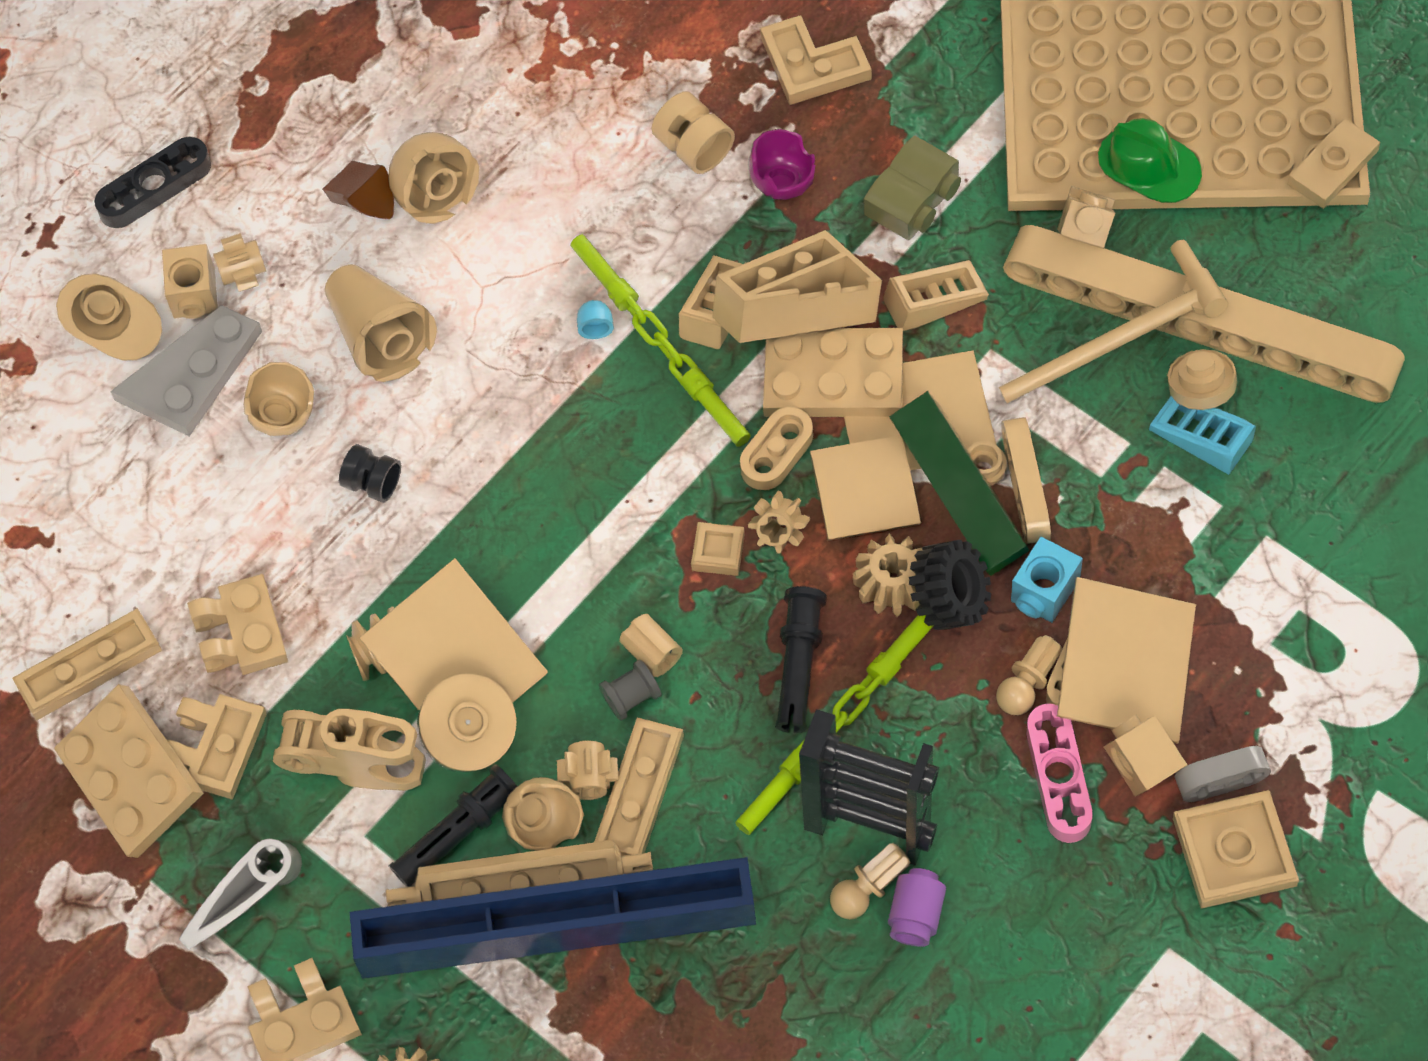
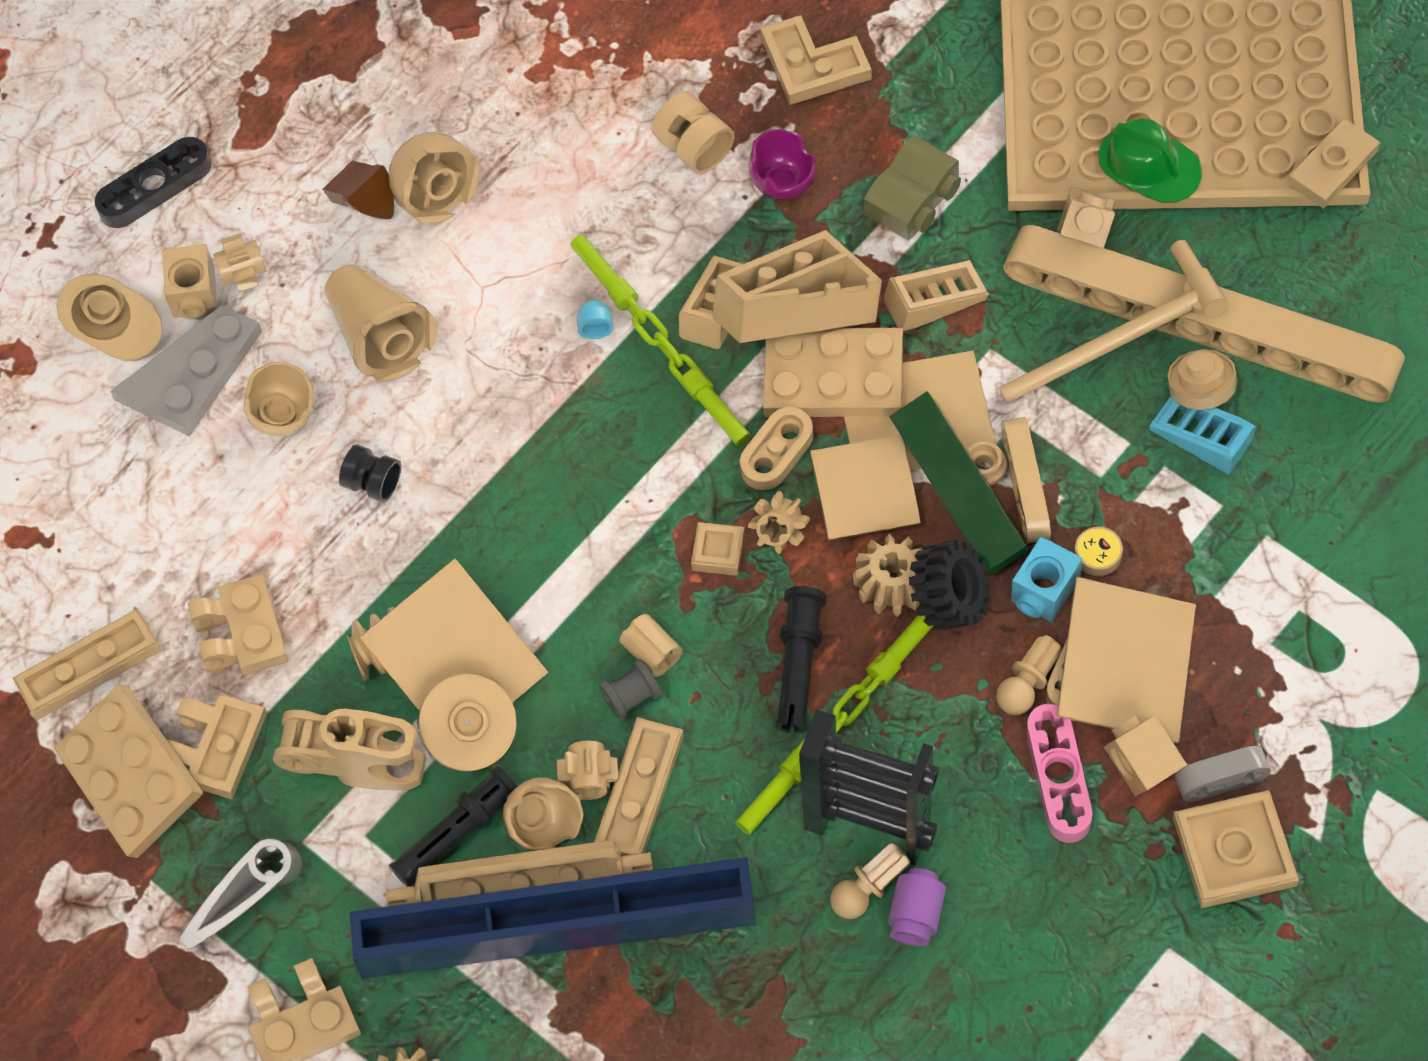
none -> tile [1074,527,1123,576]

